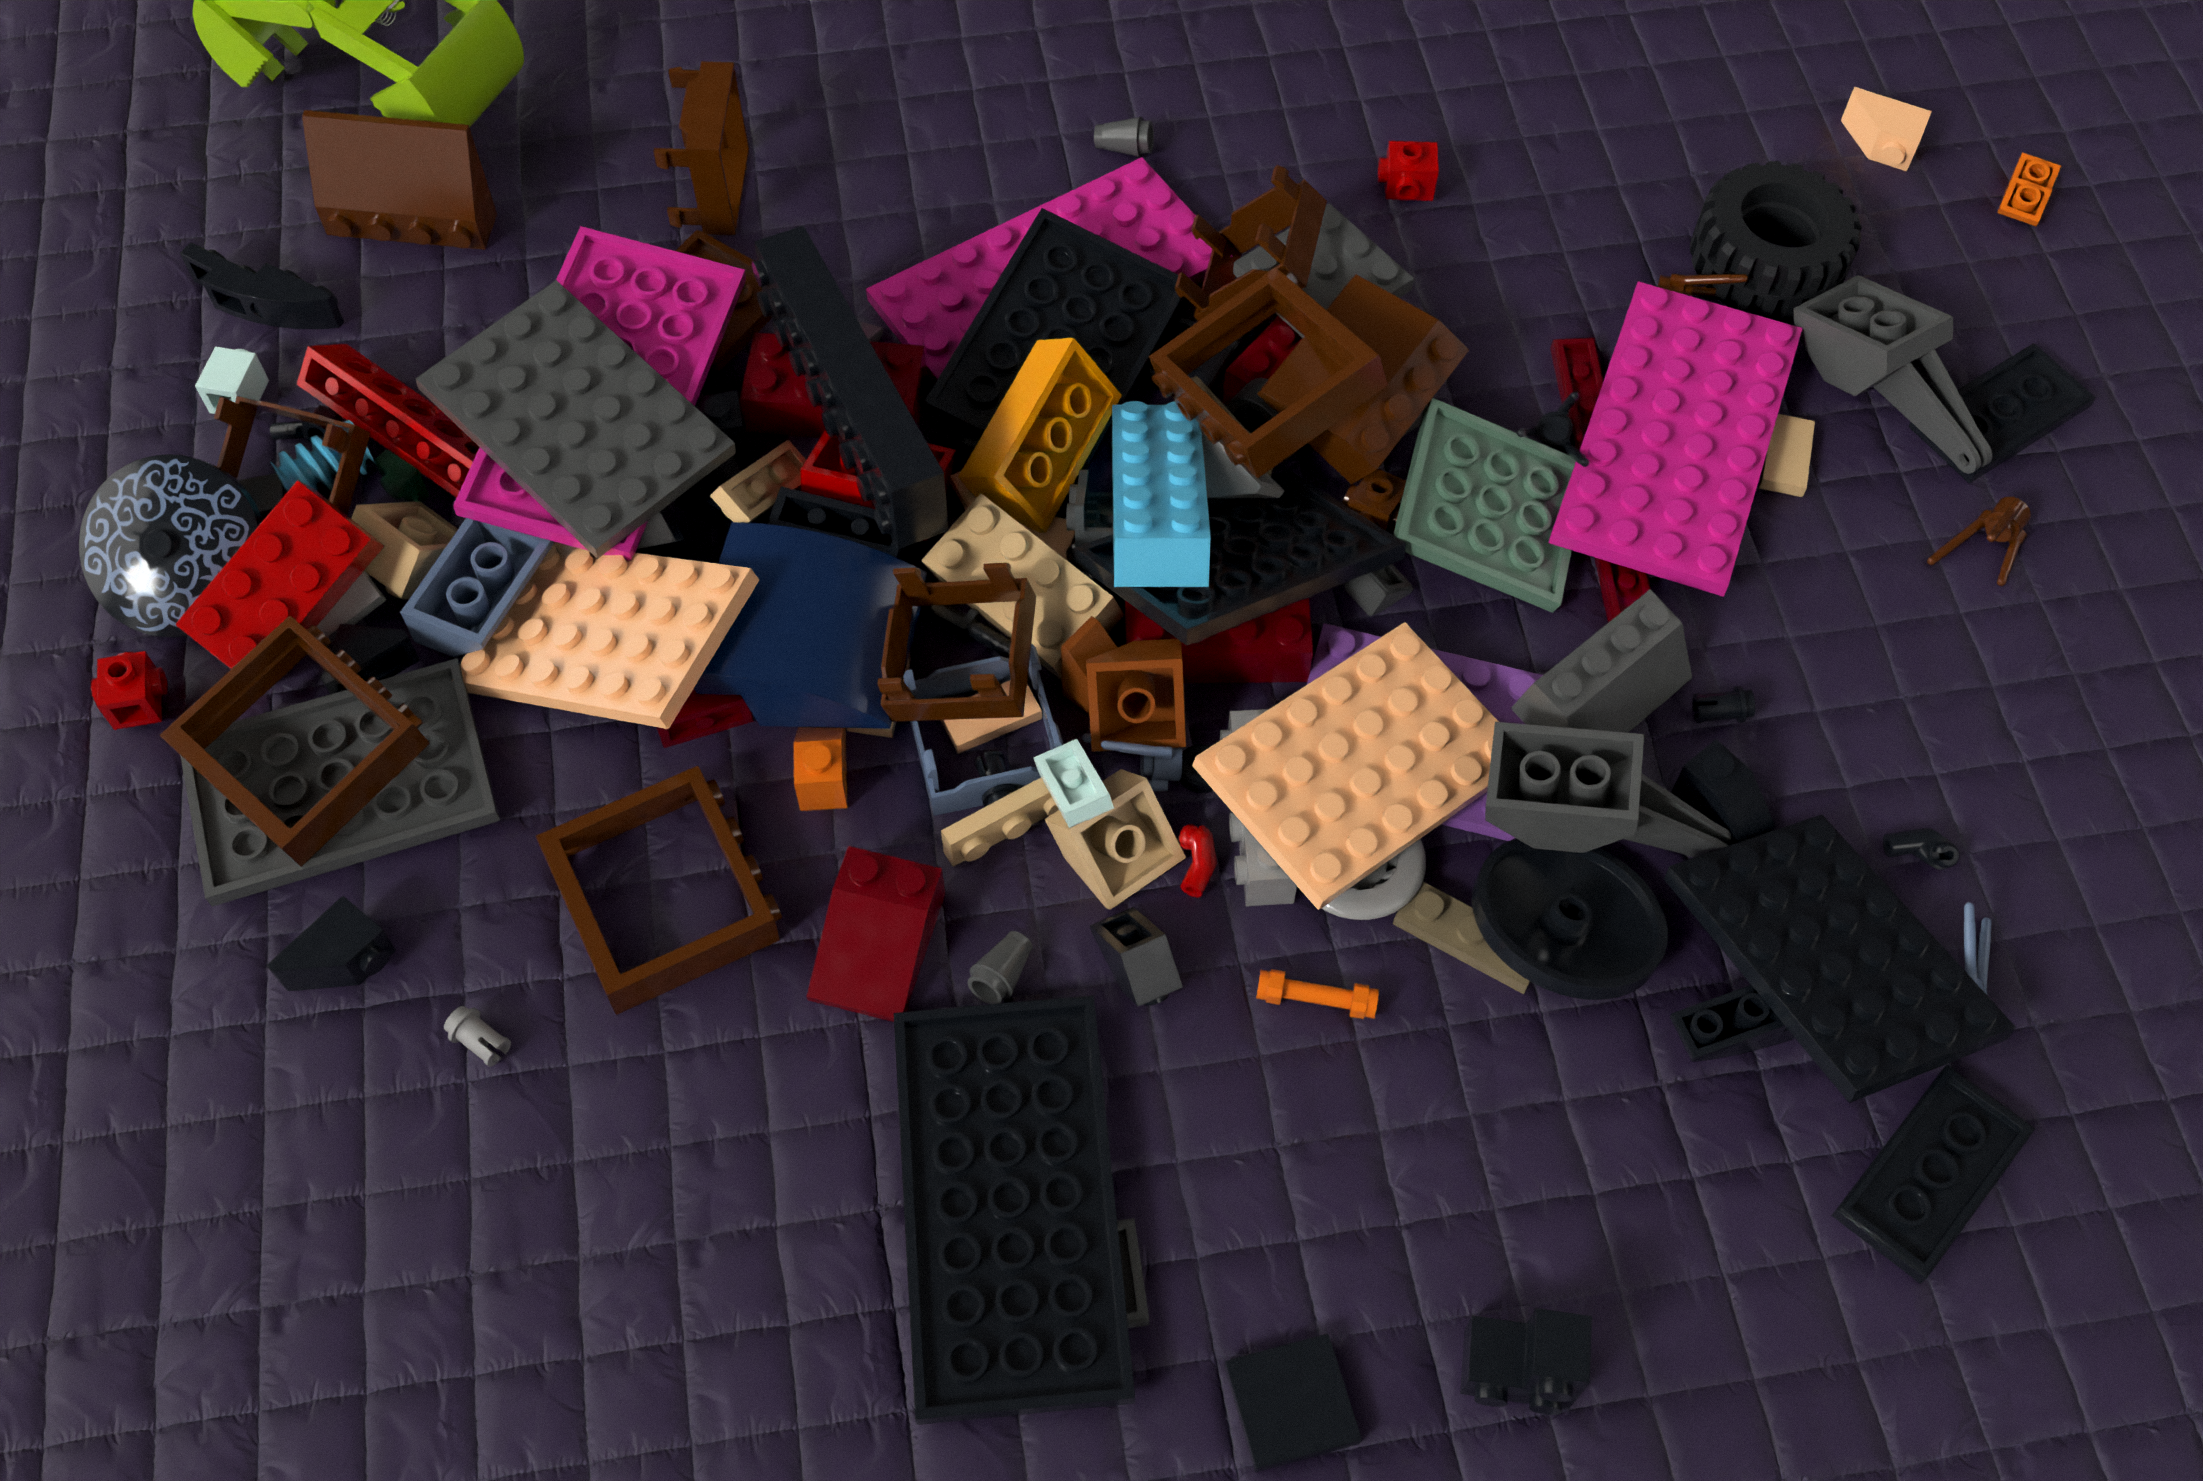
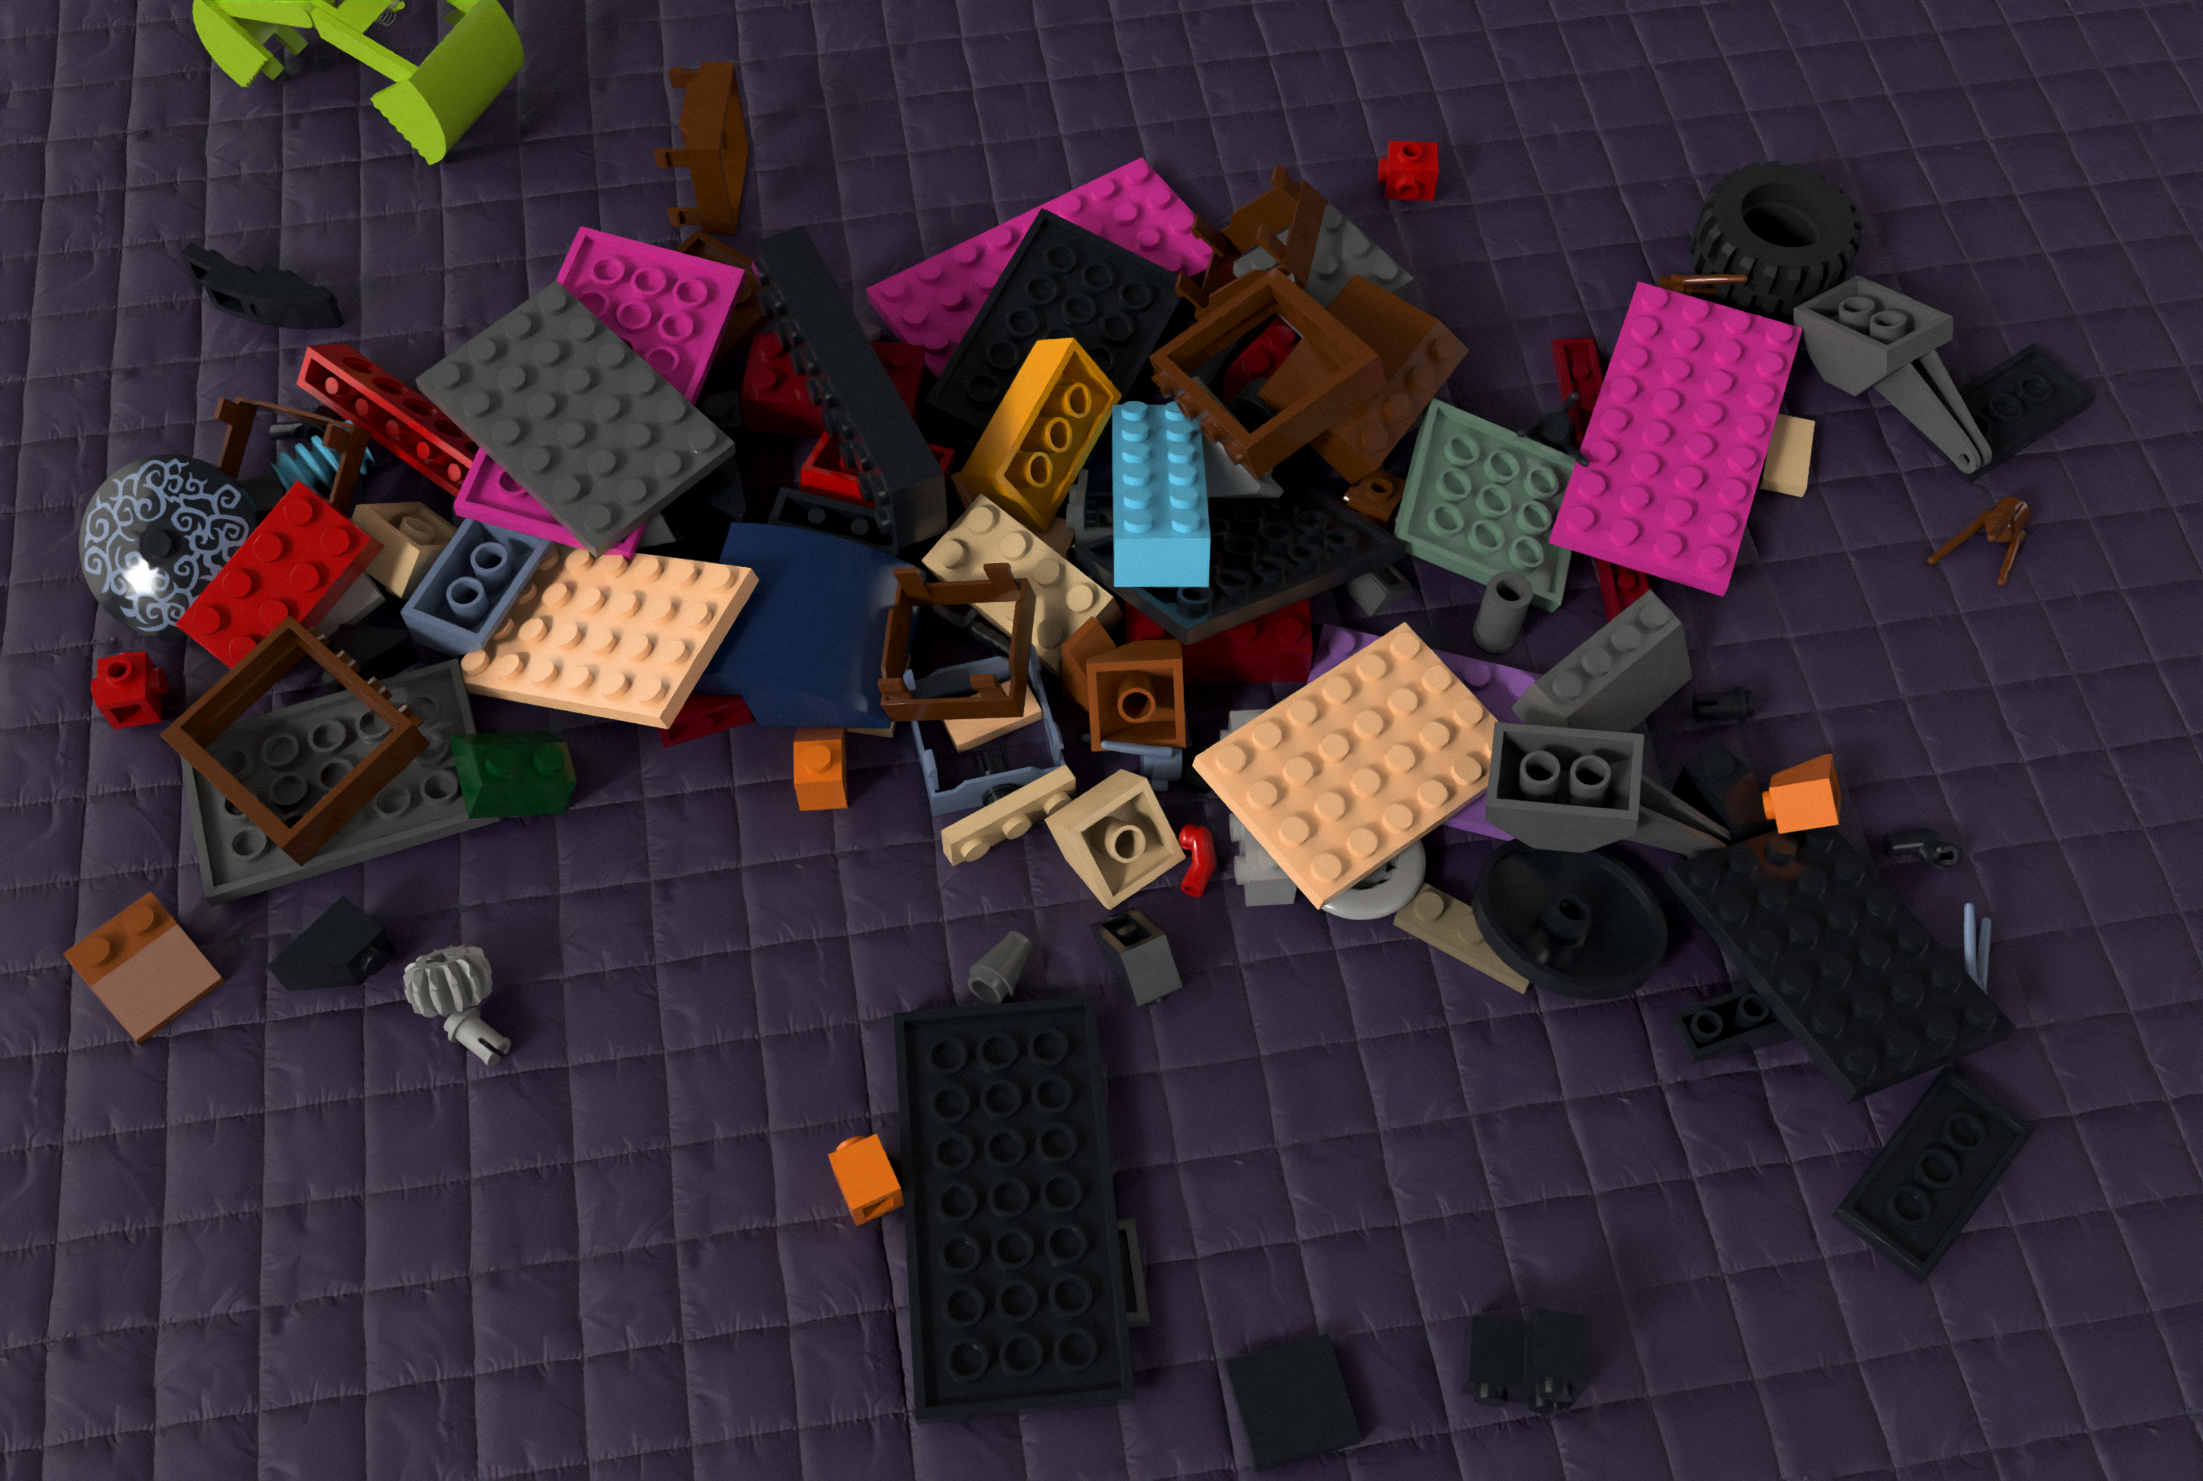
light aqua brick [195,346,269,414] -> none
reddish brown slope [302,110,497,250] -> none
clear green plate [374,449,430,503] -> none
reddish brown window [536,766,782,1015] -> none
tan plate [710,440,806,523] -> none
dark red slope [807,846,945,1022] -> none
light aqua plate [1033,739,1114,828] -> none
dark grey cone [1094,116,1154,157] -> none
orange bar [1256,969,1379,1019] -> none
light nougat slope [1841,87,1932,171] -> none
orange slope [1997,152,2061,227] -> none
none -> dark orange slope [63,891,225,1045]
none -> light grey gear [403,944,493,1018]
none -> dark green slope [449,731,577,819]
none -> orange brick [828,1133,904,1227]
none -> dark grey piece [1472,571,1533,654]
none -> orange slope [1762,753,1842,834]

